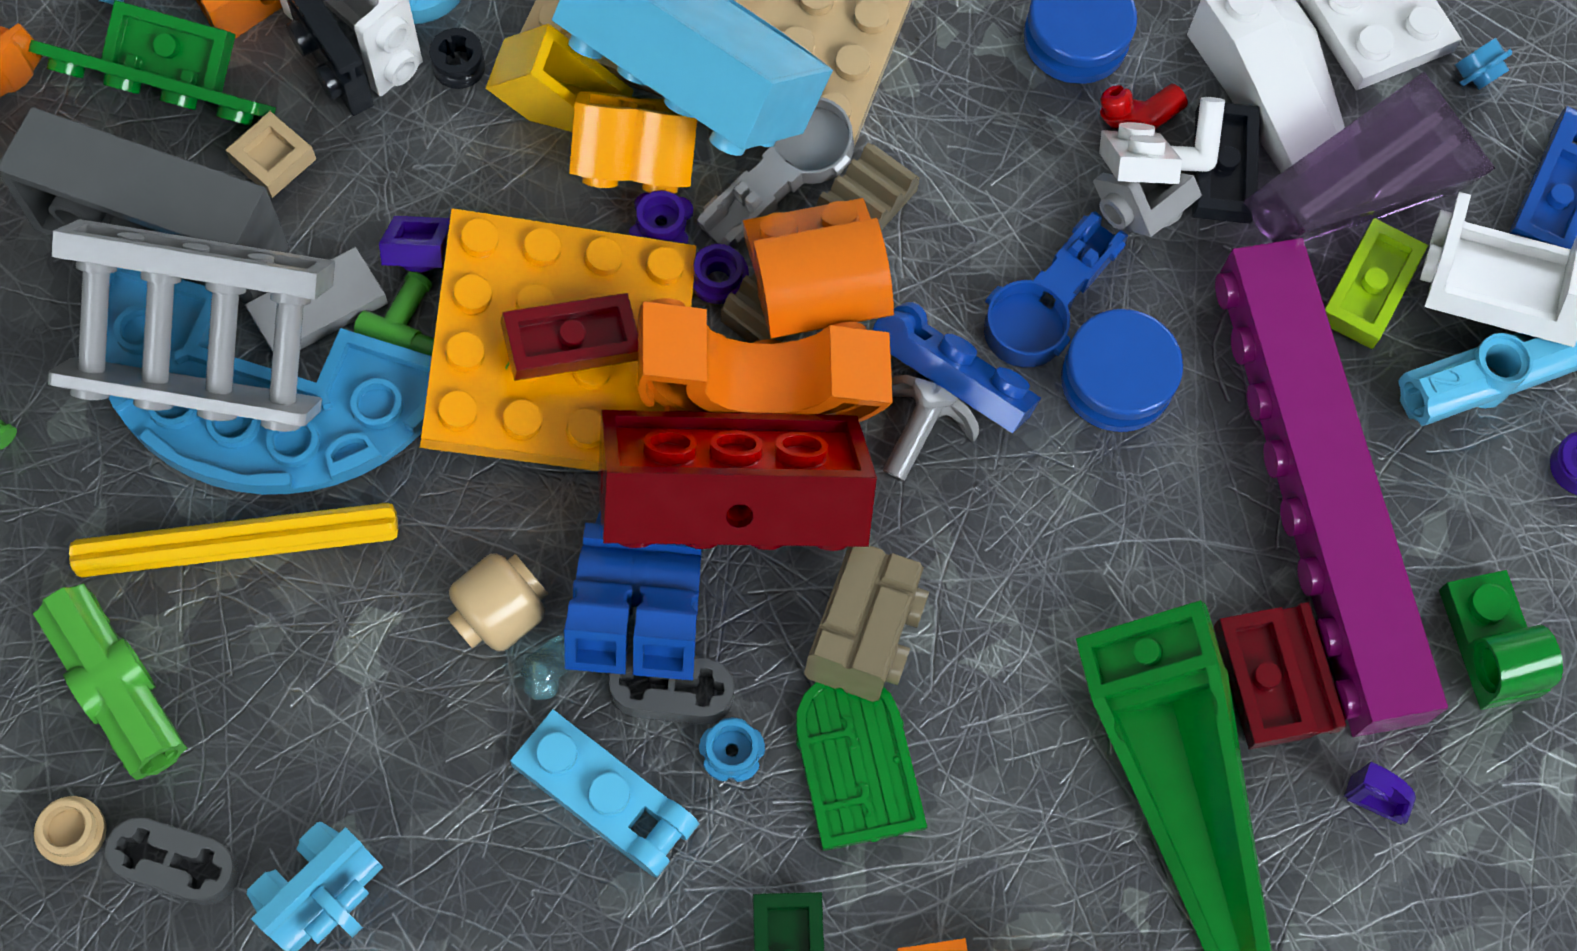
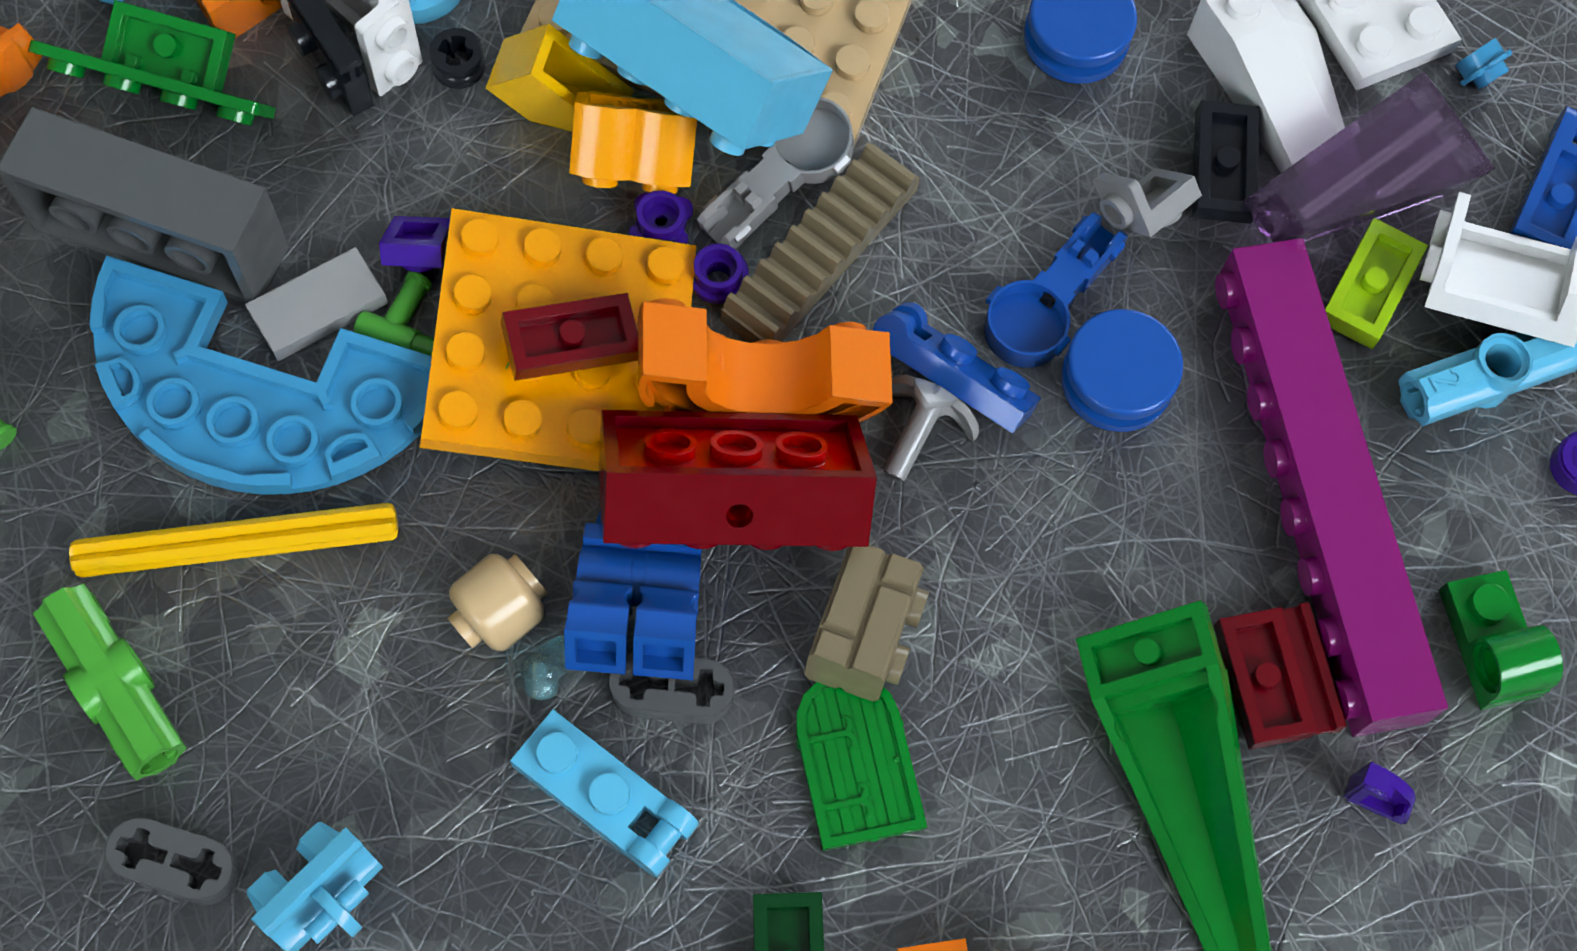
tan plate [34,796,106,866] -> none
light grey fence [48,219,335,432] -> none
tan plate [225,111,316,198] -> none
dark azure plate [699,717,765,782] -> none
orange brick [743,198,894,338] -> none
white plate [1099,97,1225,184] -> none
red arm [1100,83,1188,130] -> none

